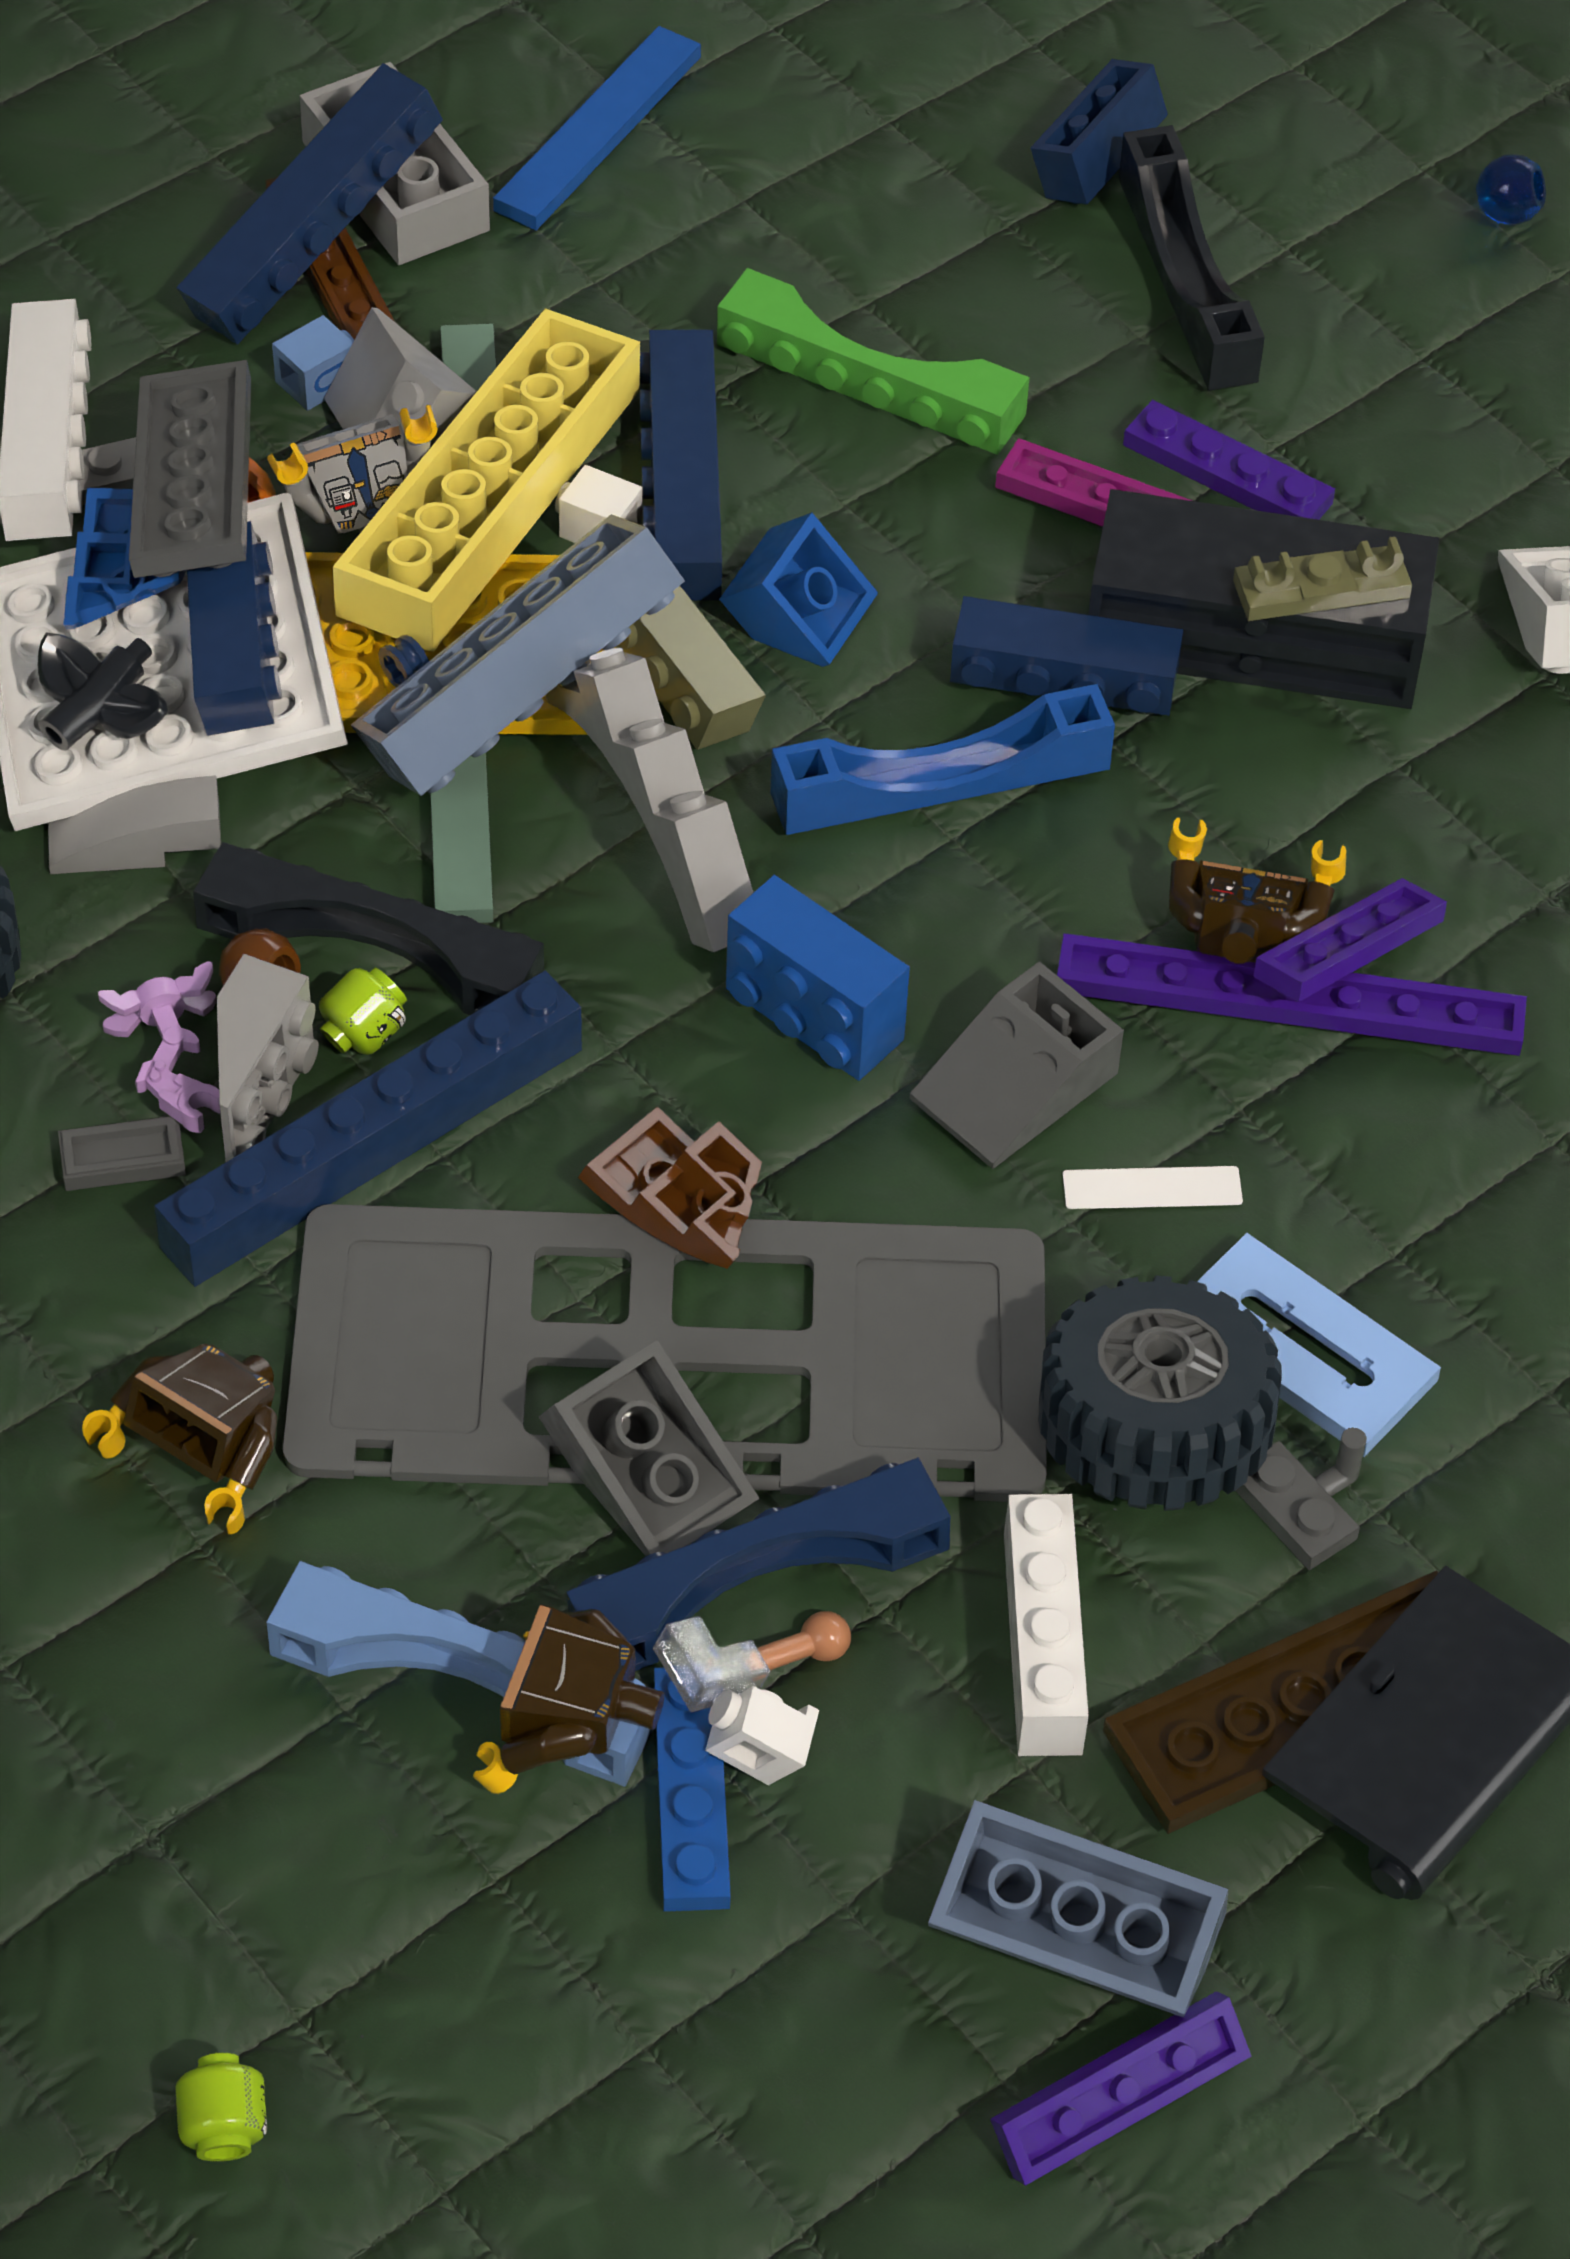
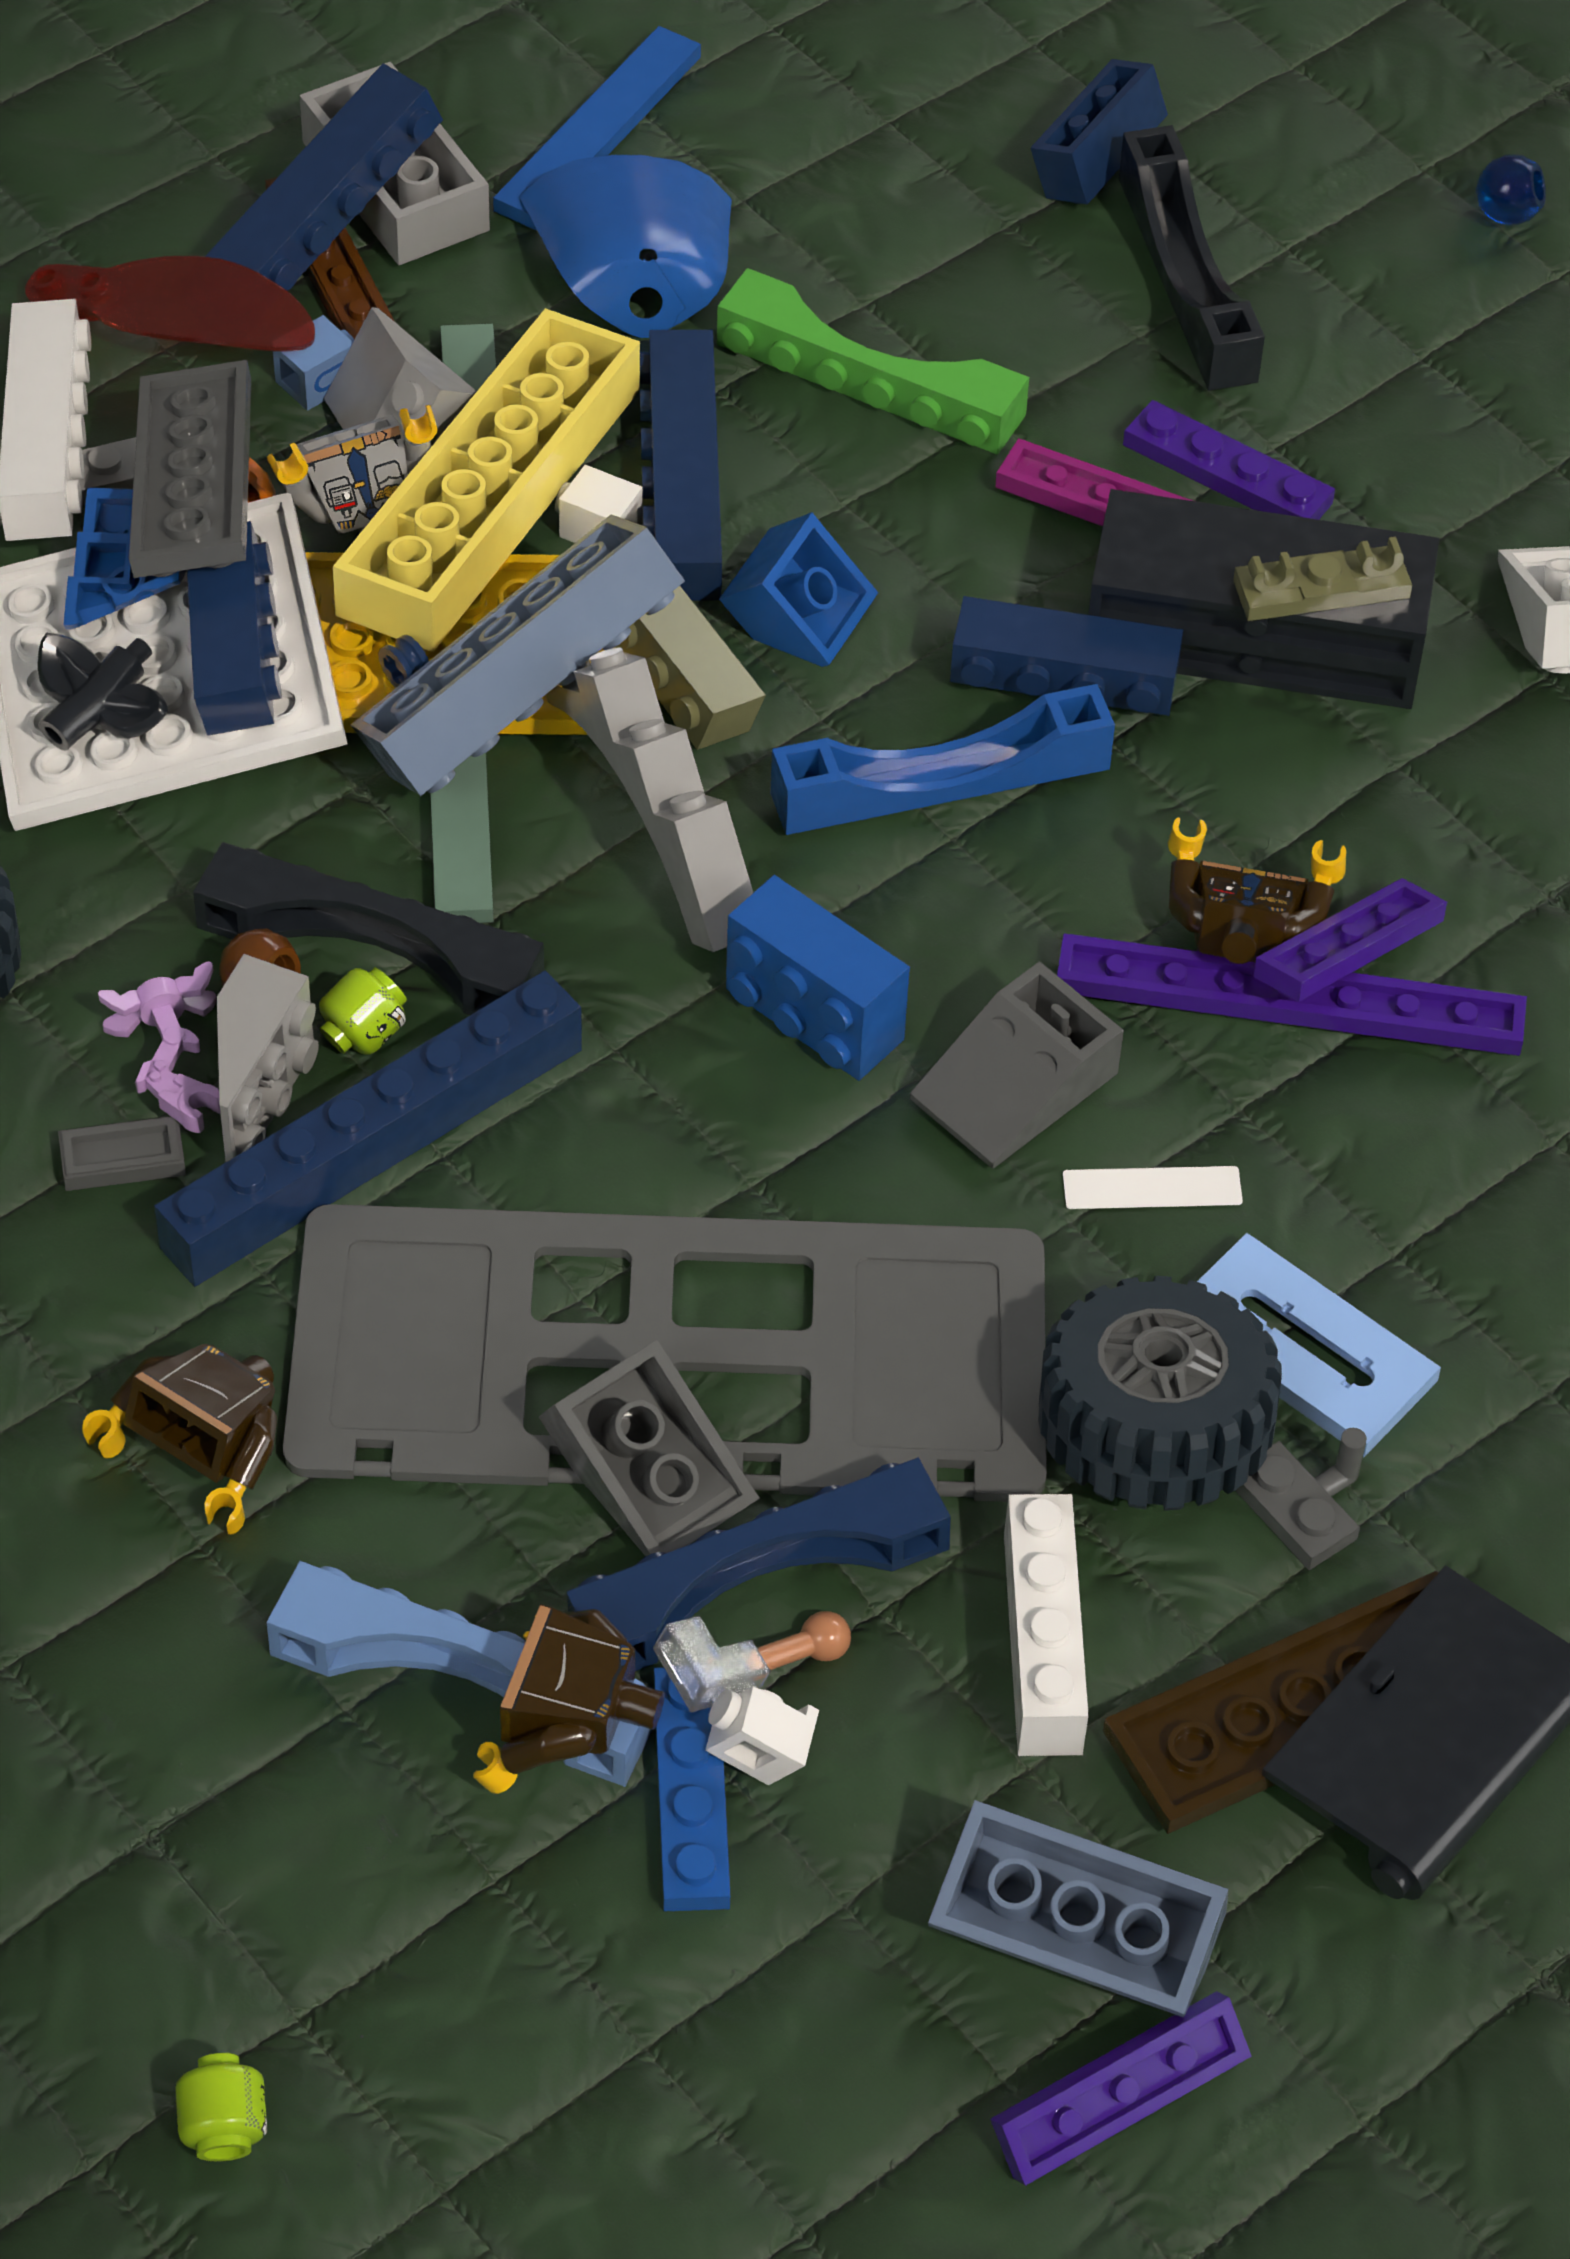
light grey slope [48,775,221,874] -> none
reddish brown slope [578,1106,762,1269] -> none
none -> clear red plant [25,256,316,351]
none -> blue piece [519,155,732,338]

